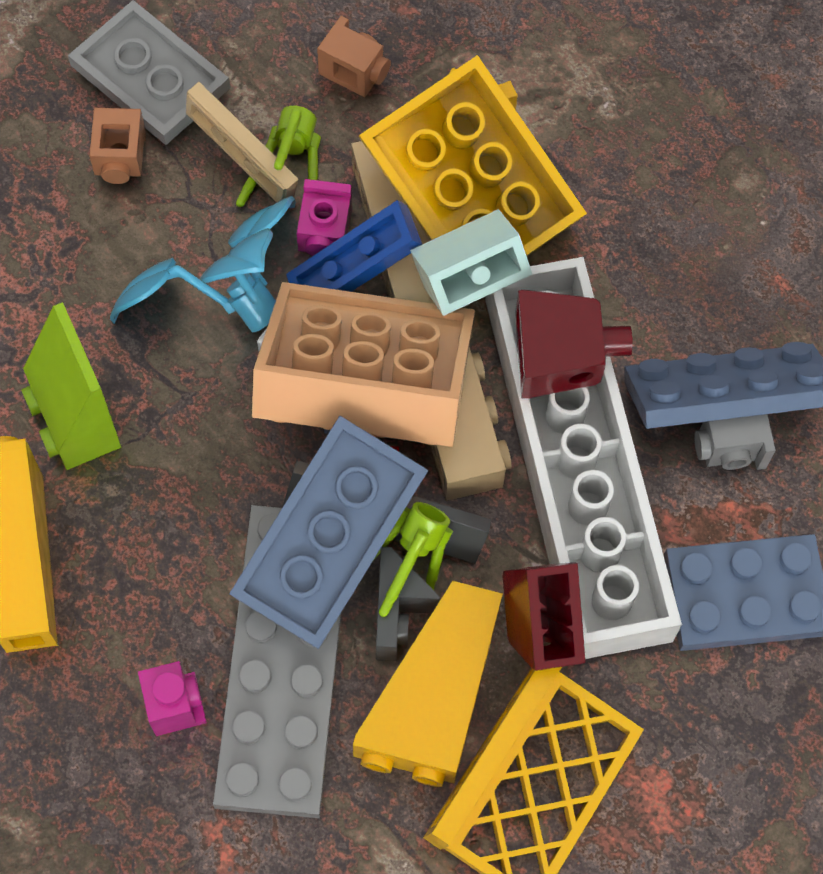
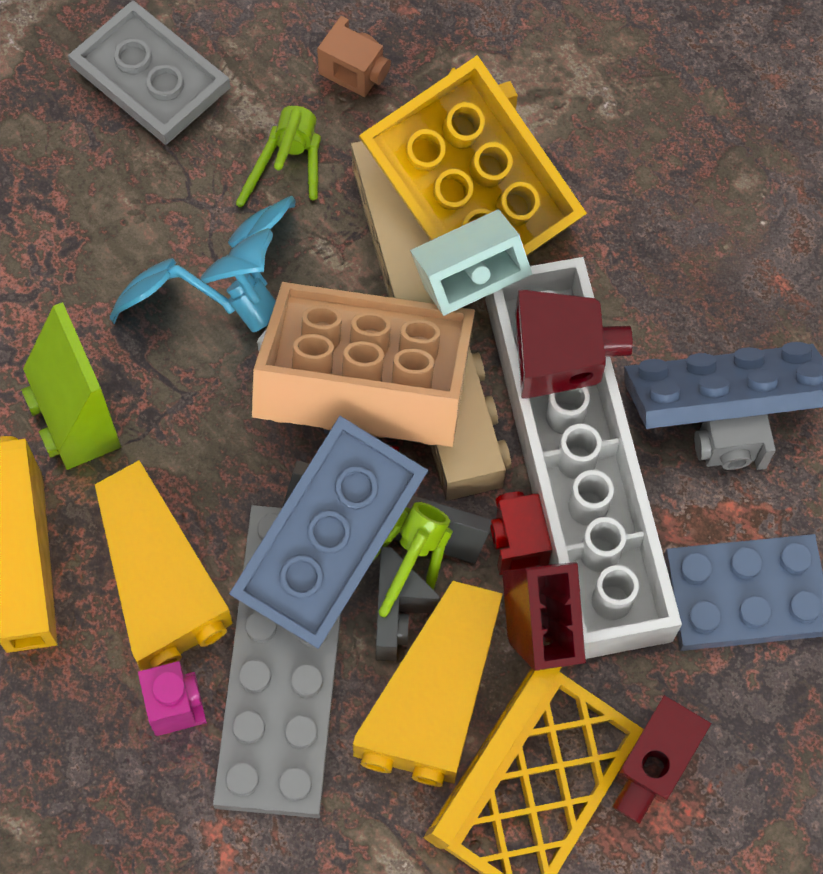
nougat brick [89,108,146,184] -> none
tan tile [186,82,298,202] -> none
blue plate [286,200,422,292] -> none
dark pink brick [296,179,352,256] -> none
none -> yellow slope [94,460,233,671]
none -> red brick [490,491,552,575]
none -> dark red torso [612,695,712,824]

